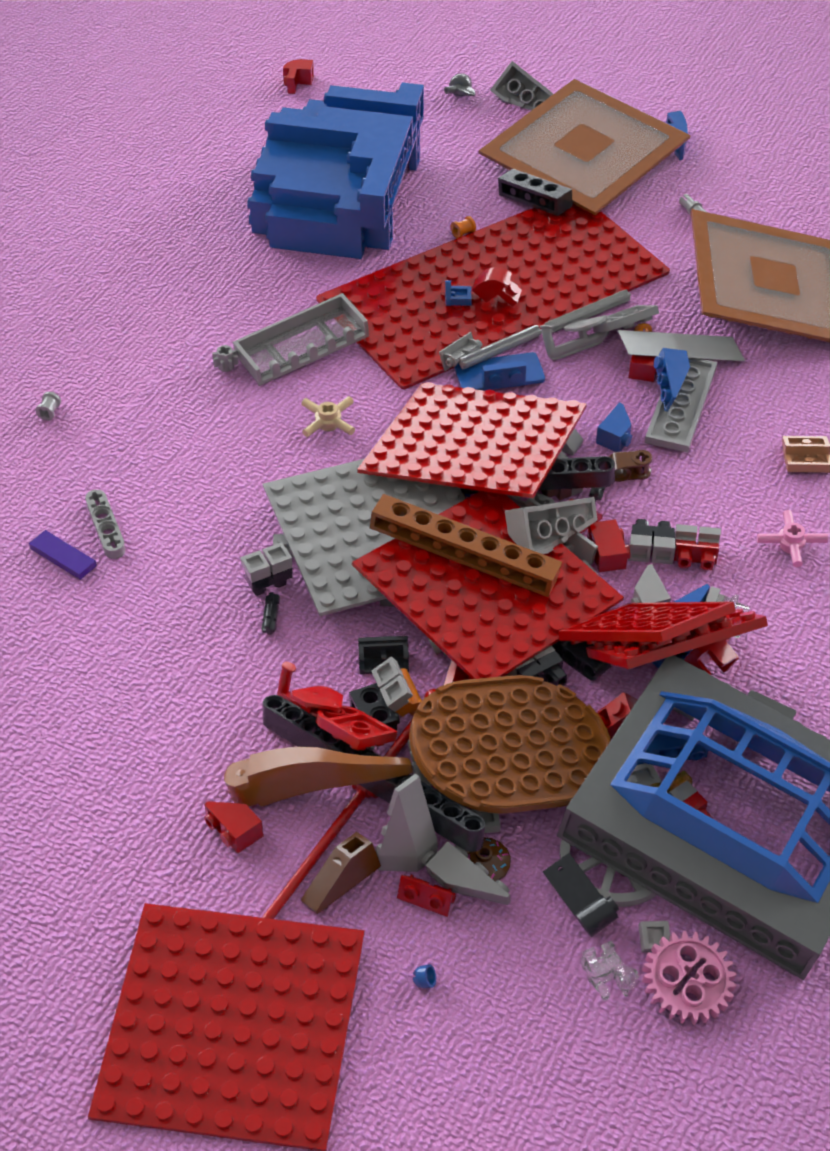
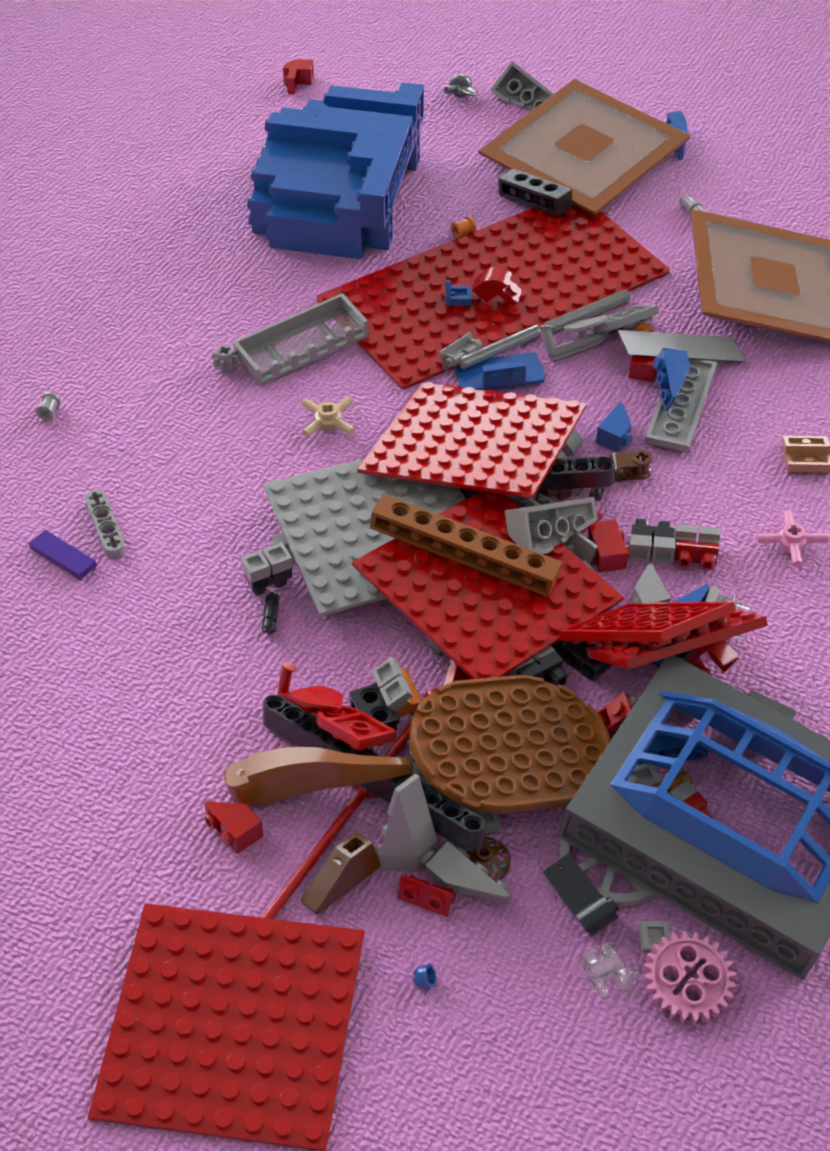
black hinge [358,636,409,675] -> none

